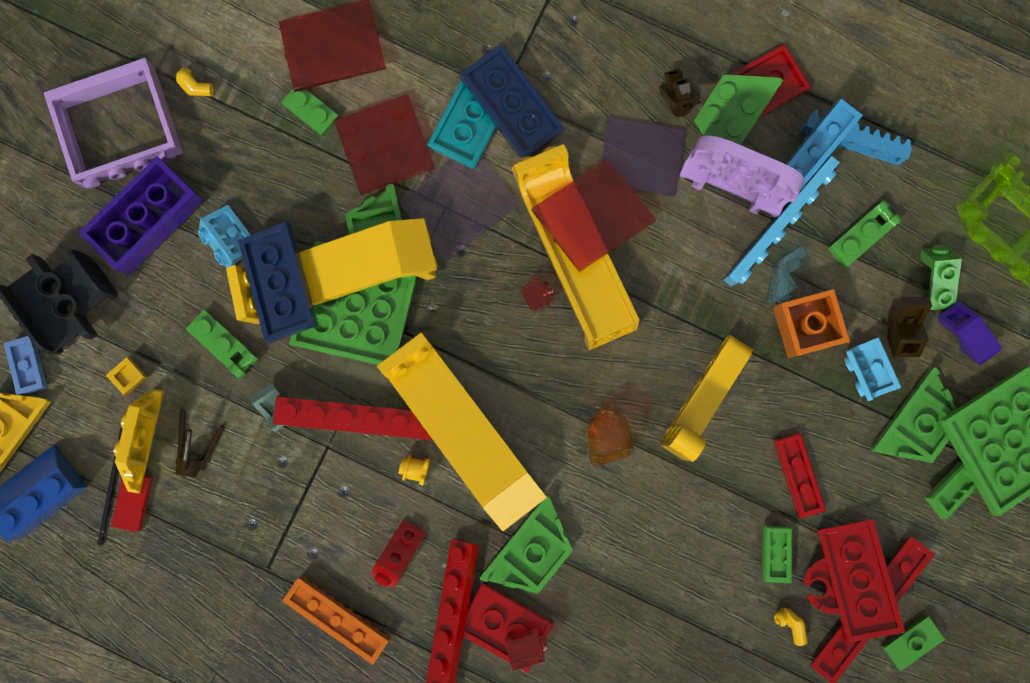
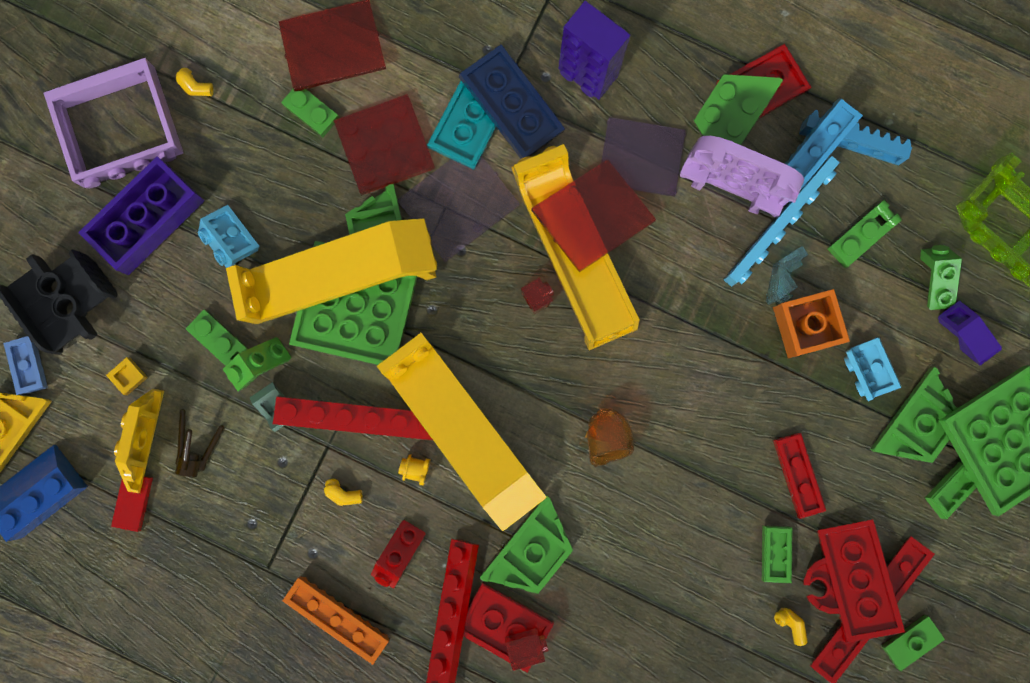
black piece [97,415,123,545] -> none
dark blue plate [238,221,318,343] -> none
dark brown hips [659,69,701,117] -> none
yellow beam [660,335,753,462] -> none
dark brown brick [887,297,932,357] -> none
none -> bright green bracket [223,337,291,391]
none -> yellow arm [324,478,363,506]
none -> dark purple brick [558,1,631,100]

